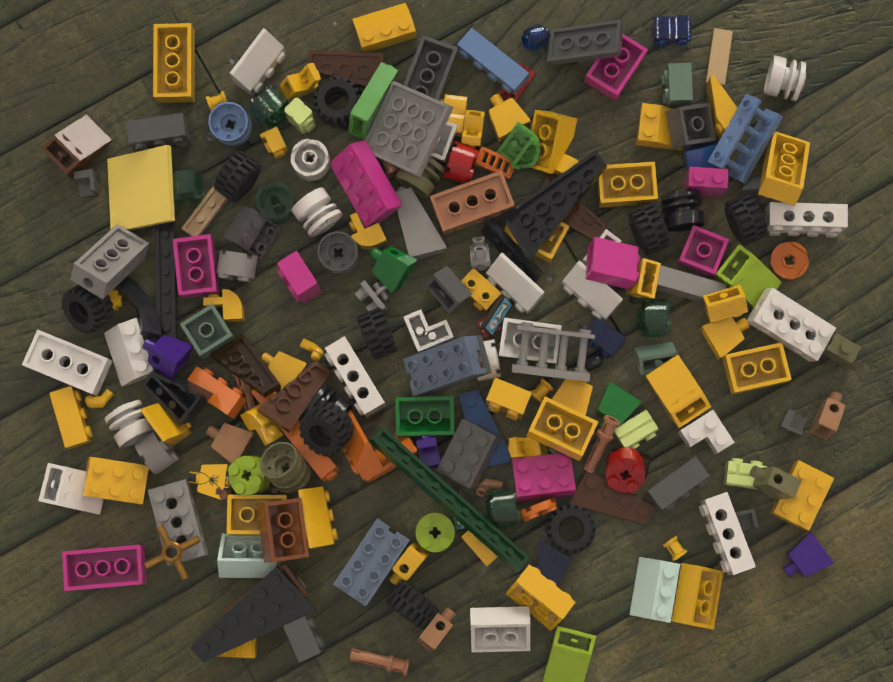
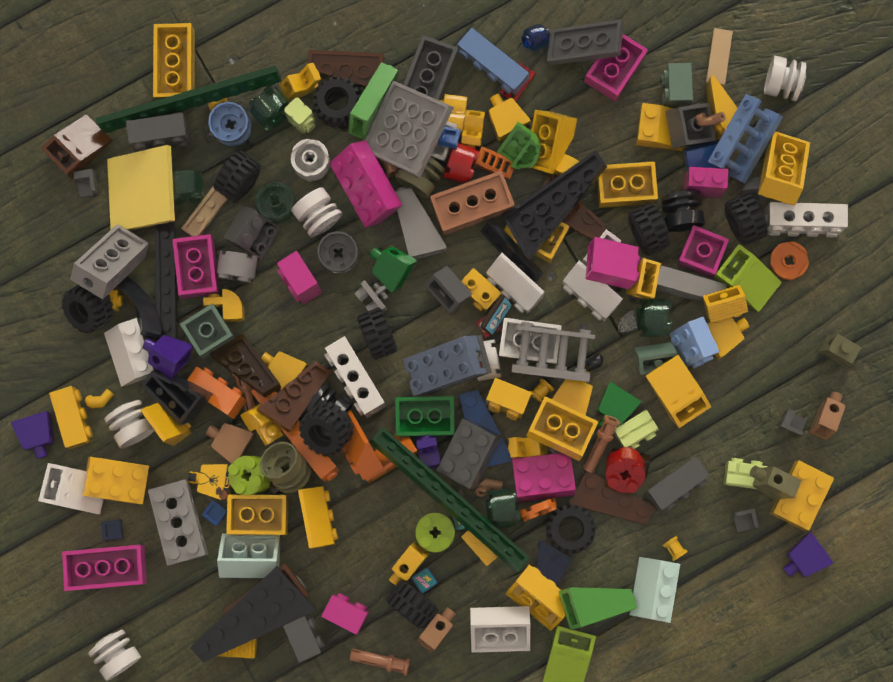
white brick [22,329,113,396] -> none
light grey brick [134,430,179,474] -> none
pearl gold bar [144,524,201,581] -> none
white slope [230,28,286,96] -> none
dark orange slope [256,498,309,563] -> none
yellow brick [260,127,288,159] -> none
yellow arm [300,338,324,361] -> none
sand blue piece [333,518,411,606] -> none
yellow brick [348,212,387,250] -> none
yellow slope [352,3,417,53] -> none
white brick [404,310,454,353] -> none
light grey hips [469,237,491,271] -> none
clear blue brick [586,317,627,359] -> none
clear blue brick [652,15,692,46] -> none
yellow slope [672,563,724,630] -> none
white brick [678,410,735,454] -> none
white brick [699,492,756,575] -> none
yellow brick [722,342,792,395] -> none
white brick [746,288,836,362] -> none
none -> dark purple torso [11,411,54,459]
none -> white wheel [88,629,141,681]
none -> dark green plate [96,66,282,134]
none -> dark blue tile [101,519,124,541]
none -> blue tile [202,499,227,527]
none -> dark pink brick [321,593,370,635]
none -> teal tile [411,567,438,594]
none -> blue tile [438,126,461,149]
none -> bright green slope [559,587,637,630]
none -> clear tile [618,310,637,333]
none -> light blue brick [669,317,719,369]
none -> medium nougat arm [695,112,726,127]

